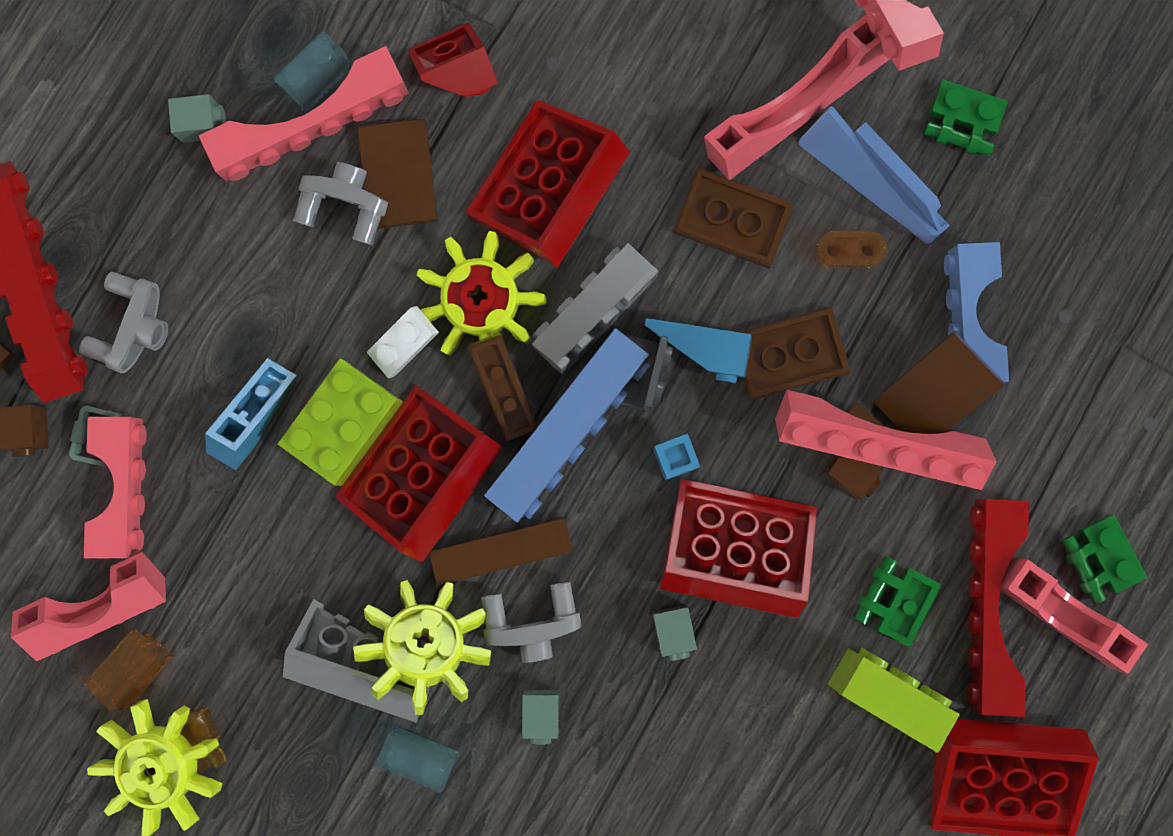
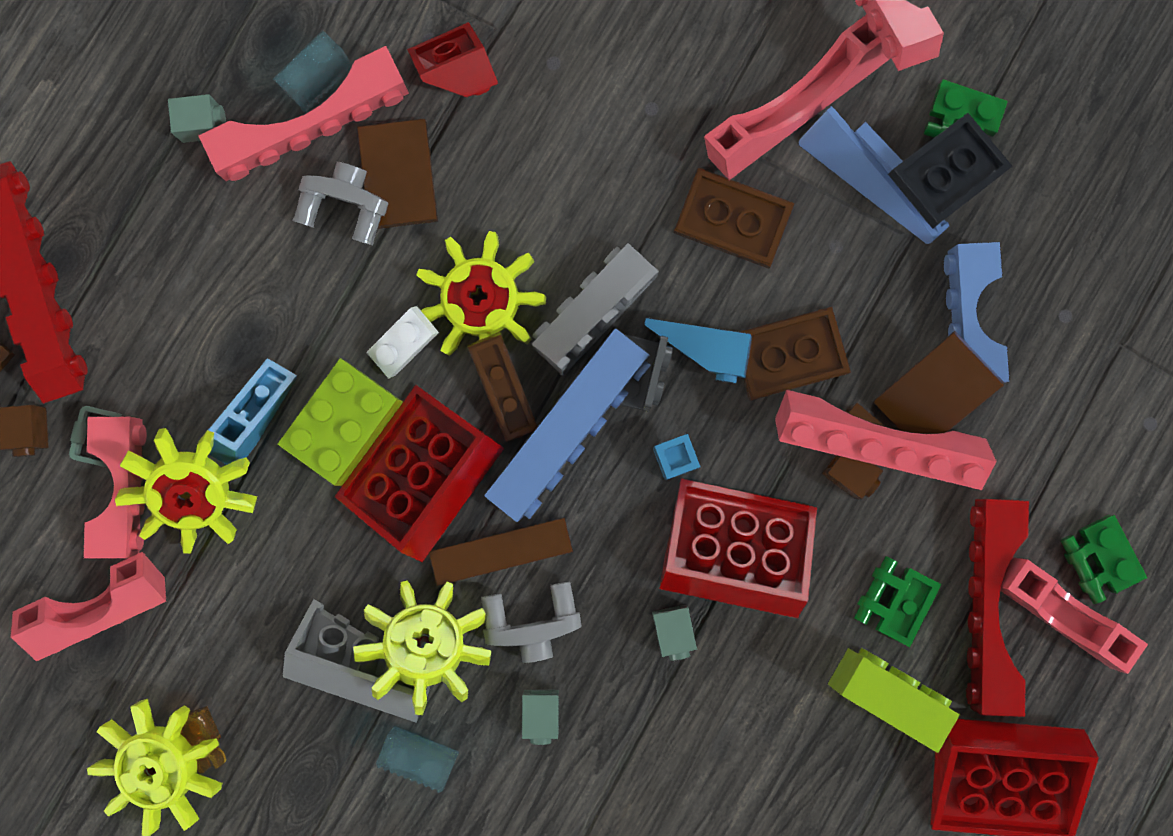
light grey connector [79,272,168,373] -> none
clear orange hinge [84,630,174,711] -> none
red slope [465,99,630,267] -> none
clear orange plate [816,231,887,268] -> none
none -> neon yellow gear [115,428,257,554]
none -> black plate [888,113,1012,229]

